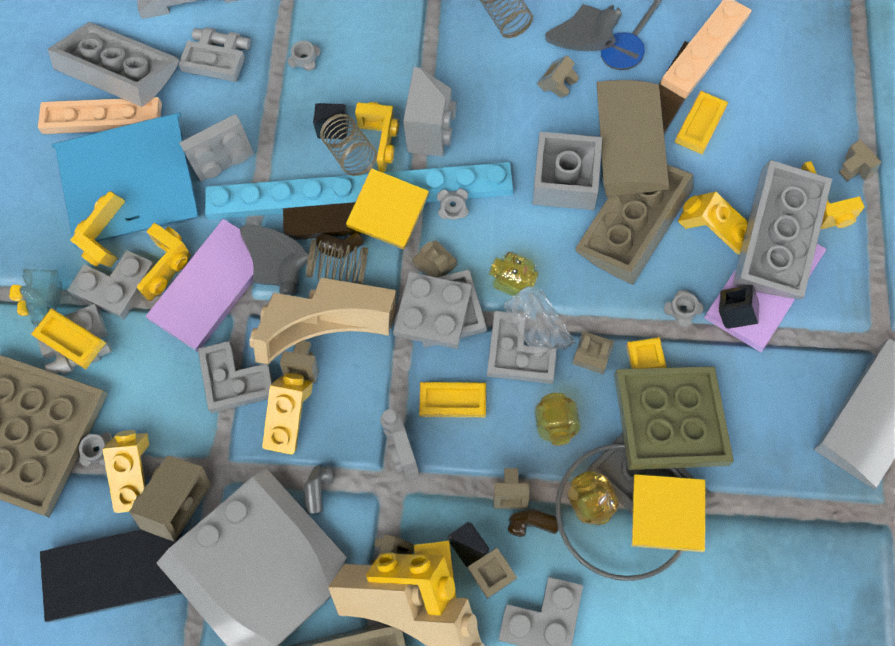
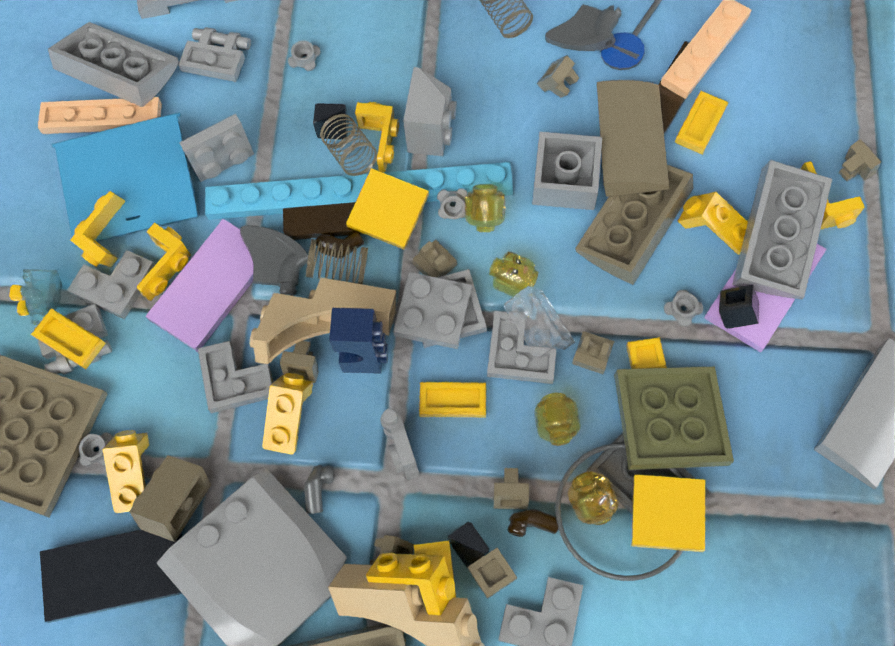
none -> dark blue arch [329,308,388,374]
none -> clear yellow head [465,184,505,232]

